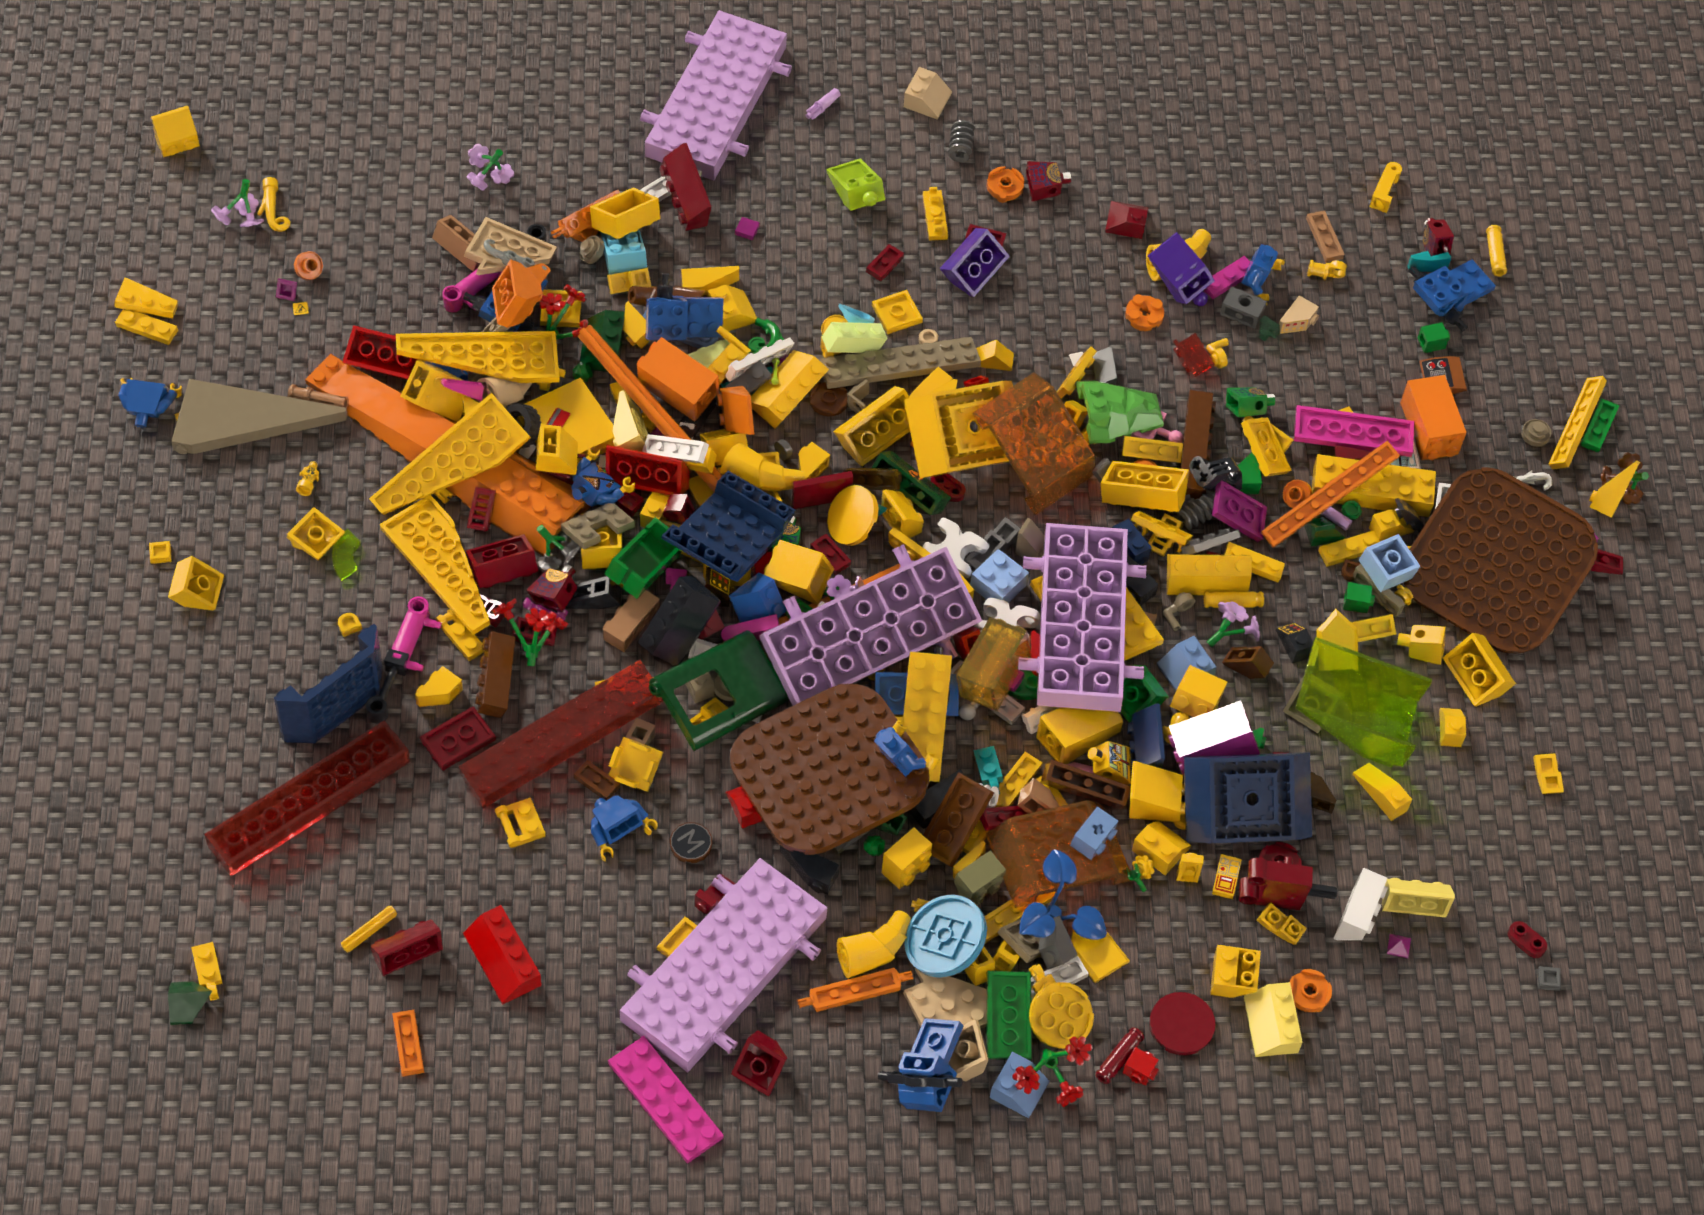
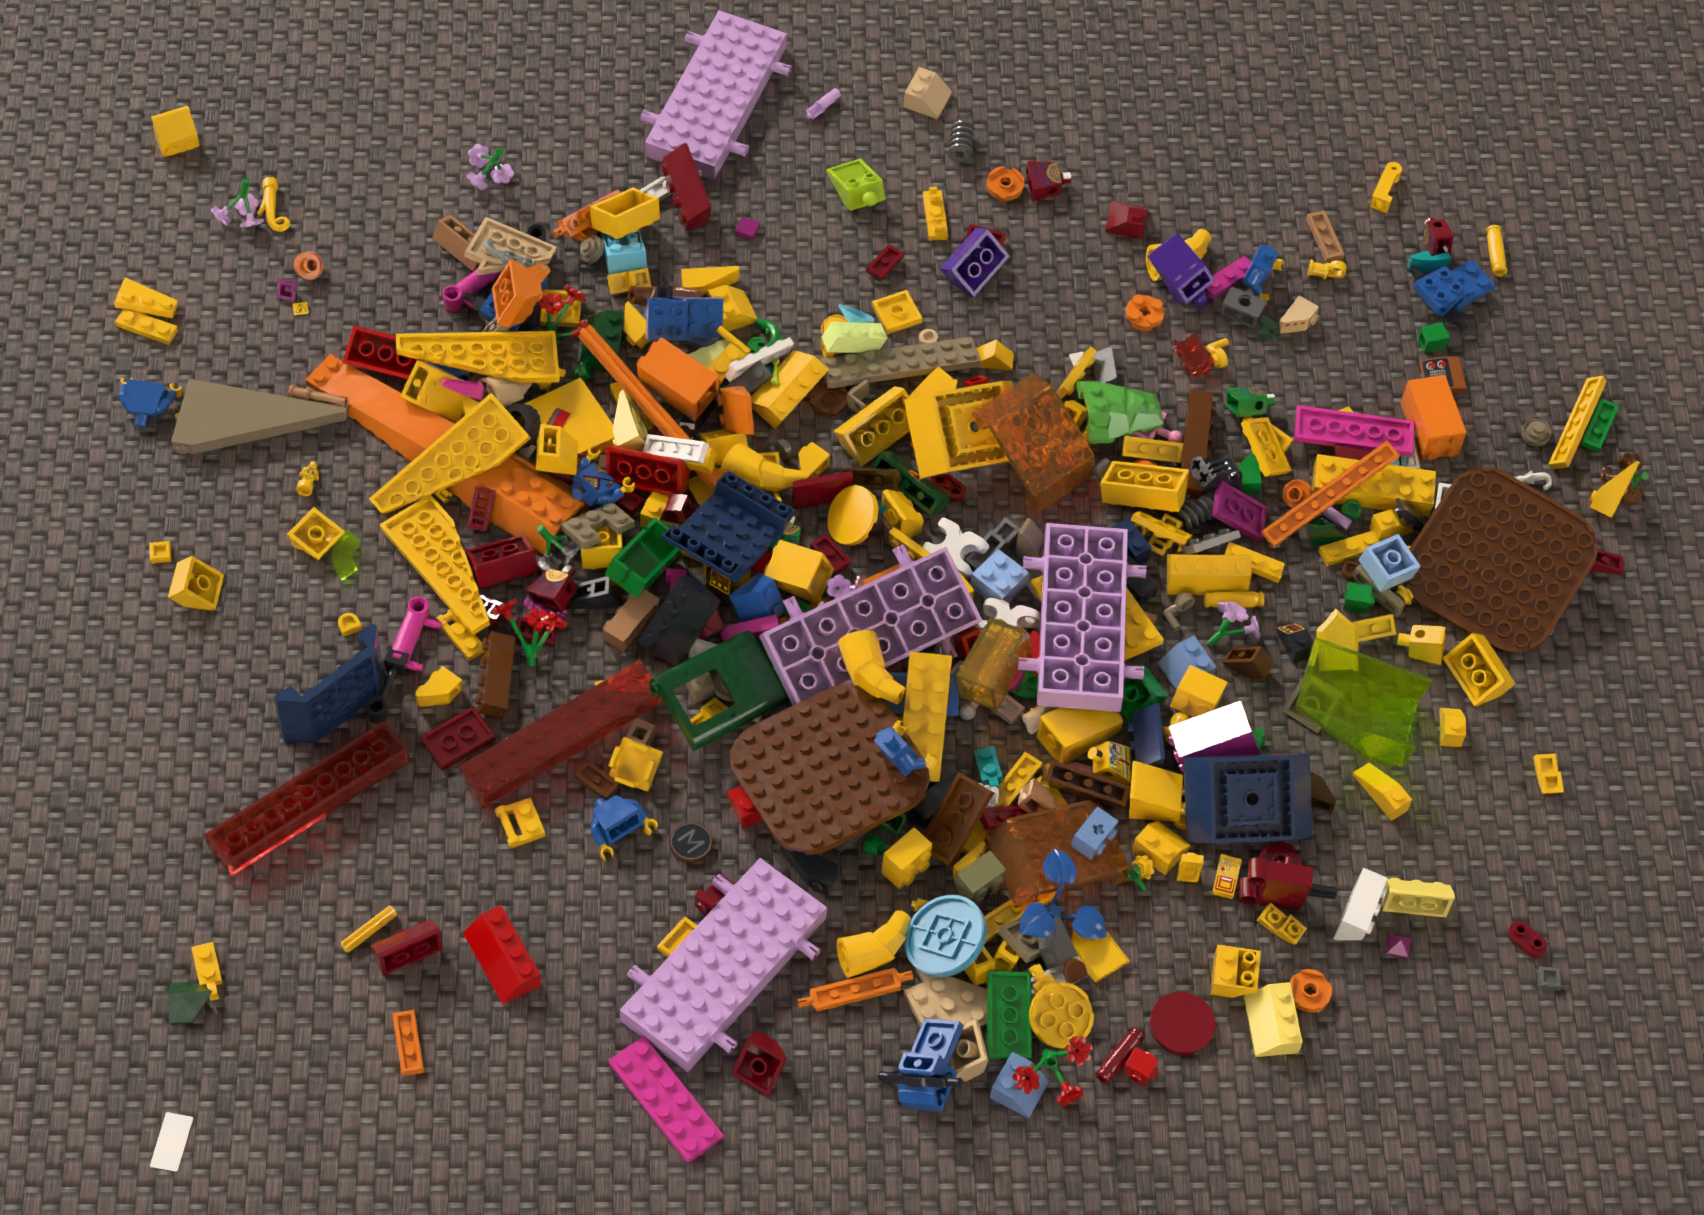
none -> white sticker [150,1112,193,1172]
none -> yellow piece [838,630,906,704]
none -> reddish brown tile [1063,958,1088,984]

